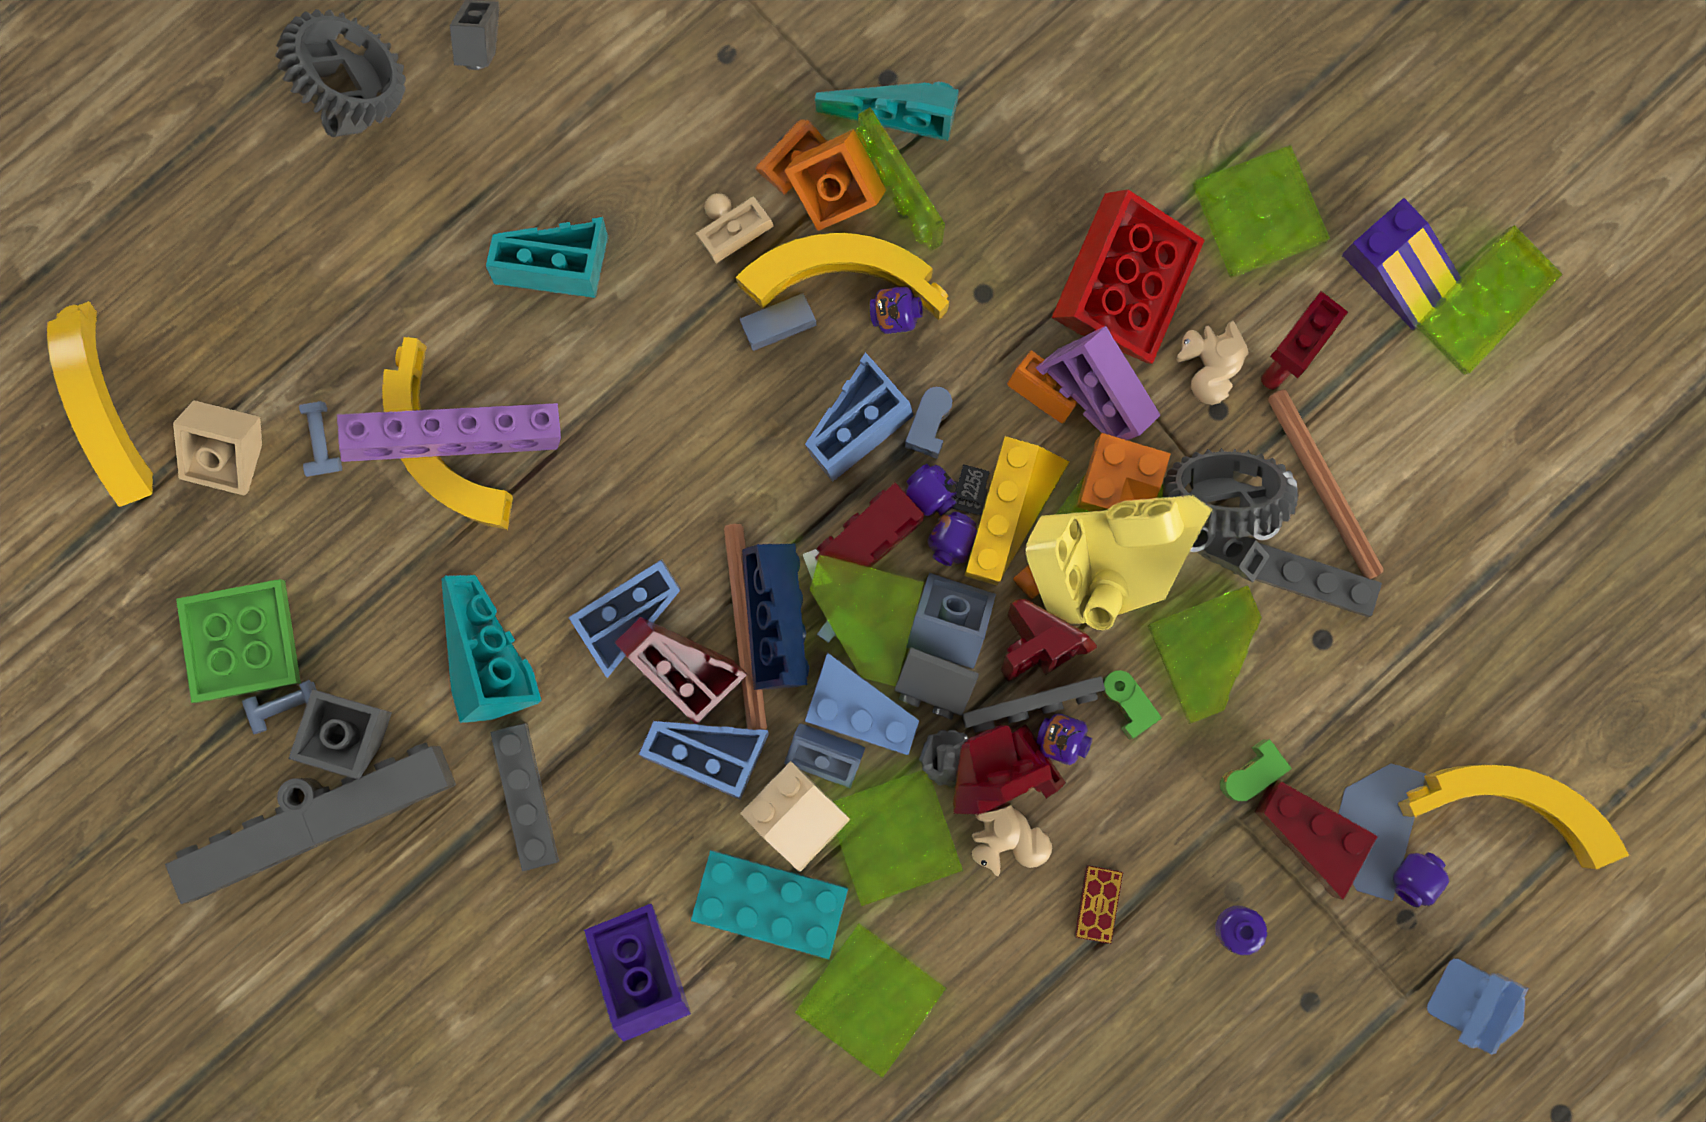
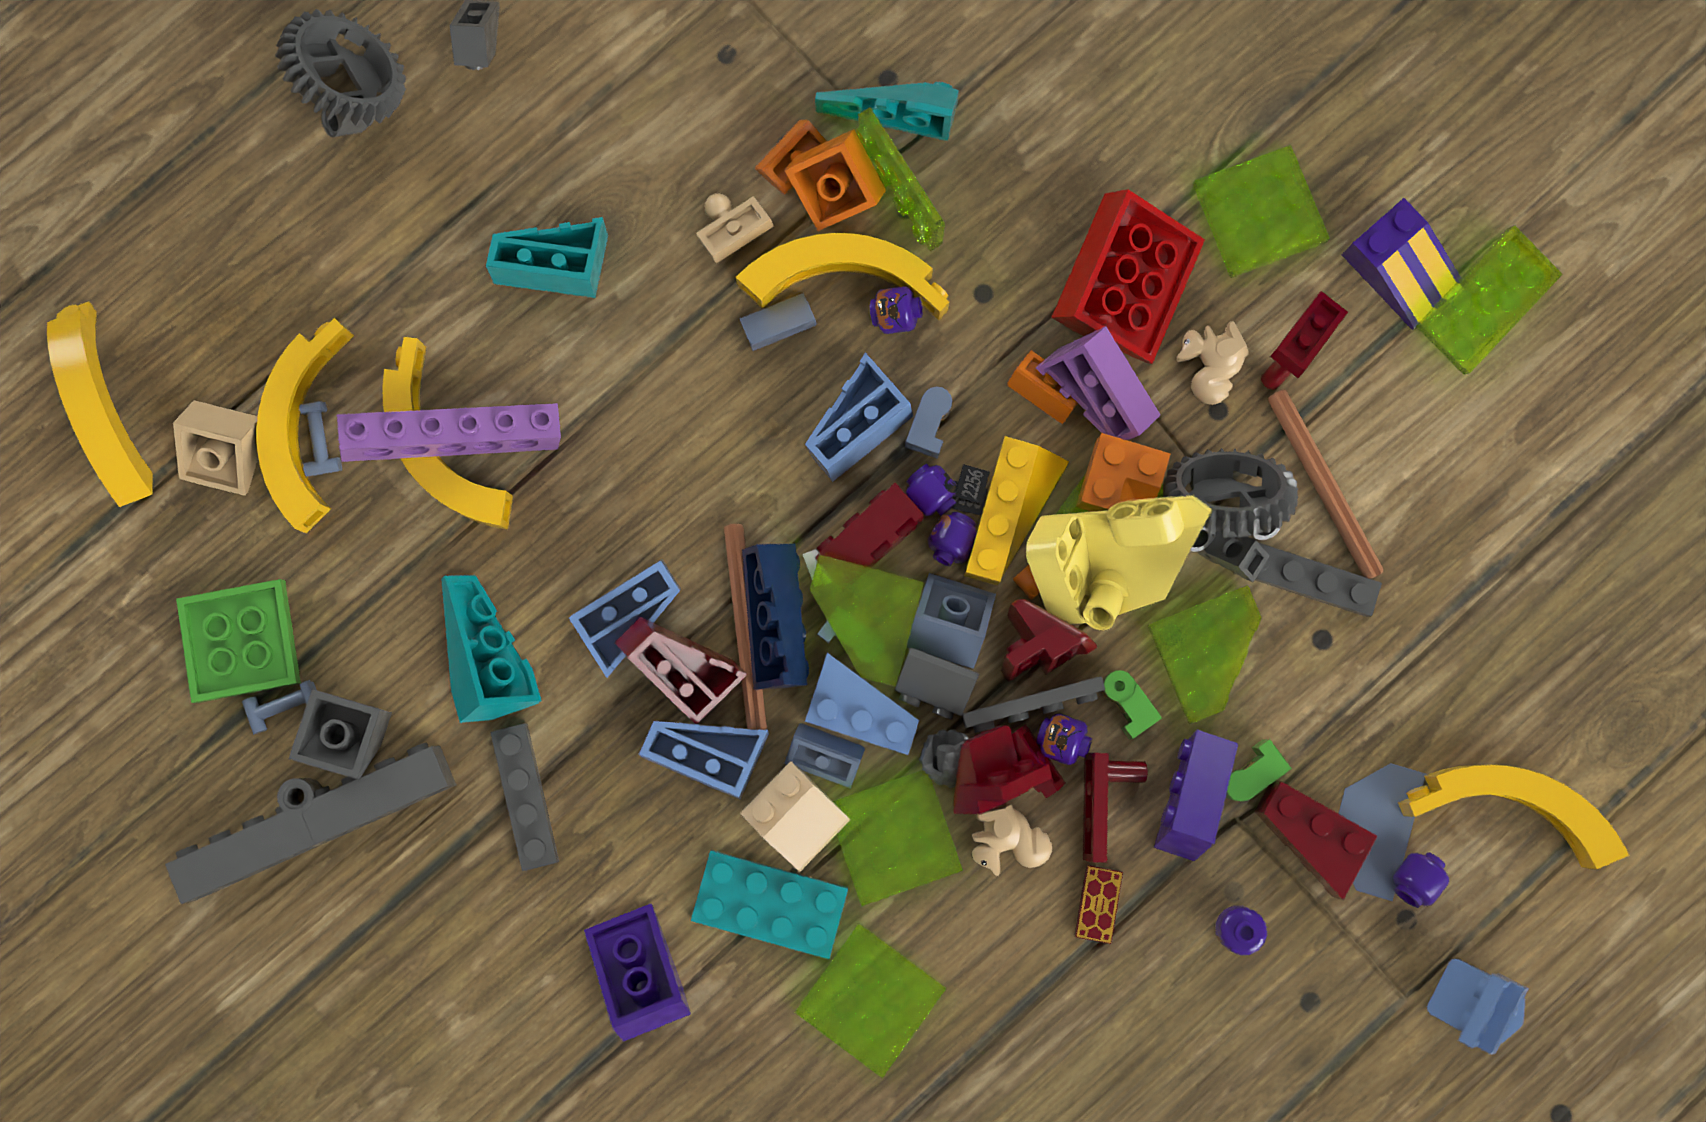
none -> yellow arch [256,318,354,533]
none -> dark red piece [1083,753,1148,863]
none -> dark purple wedge [1153,730,1238,861]

